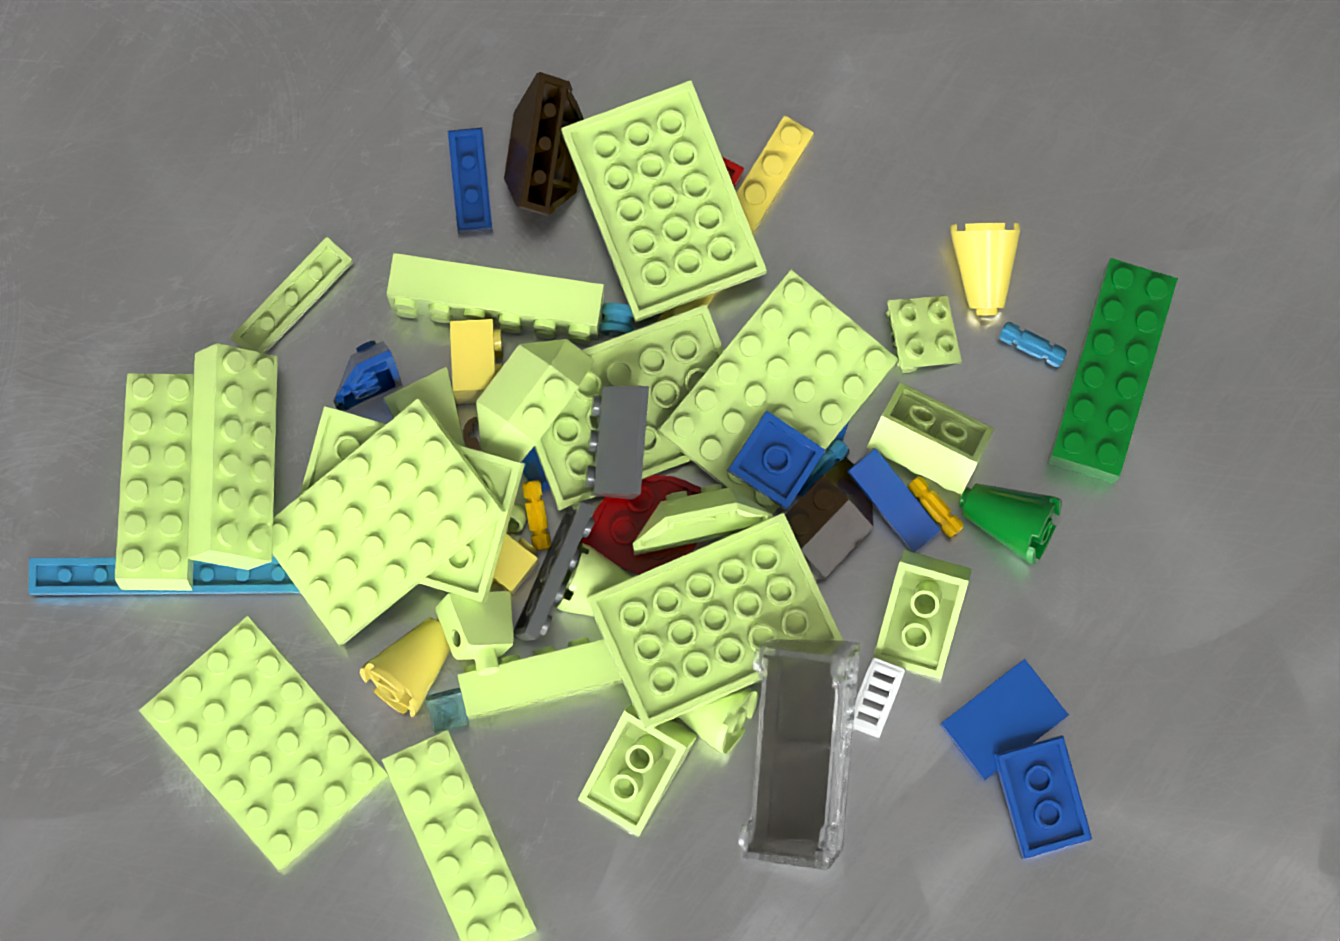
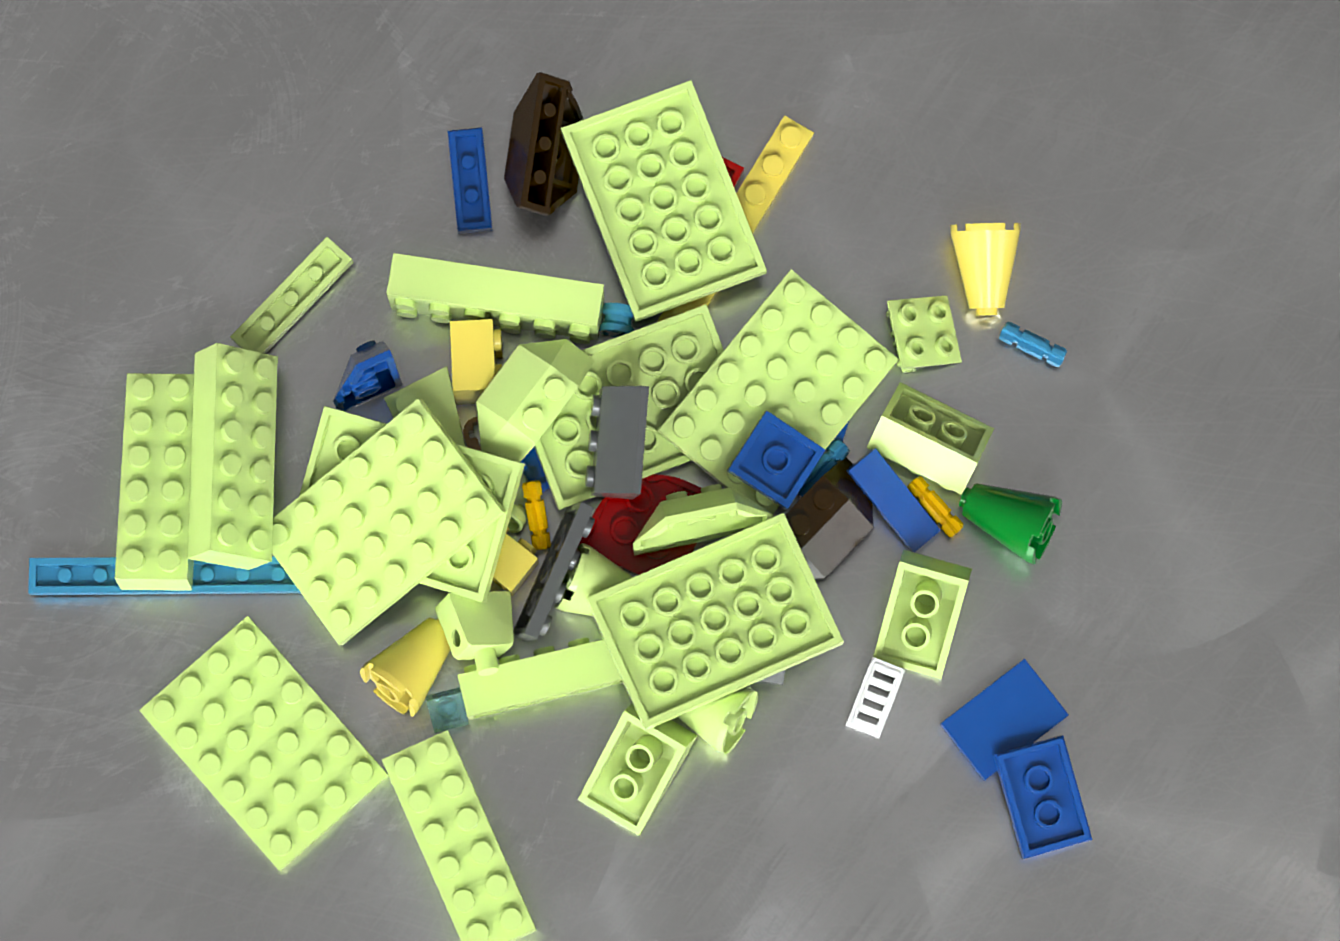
clear smoke windscreen [739,639,861,871] -> none
green brick [1047,258,1178,484] -> none

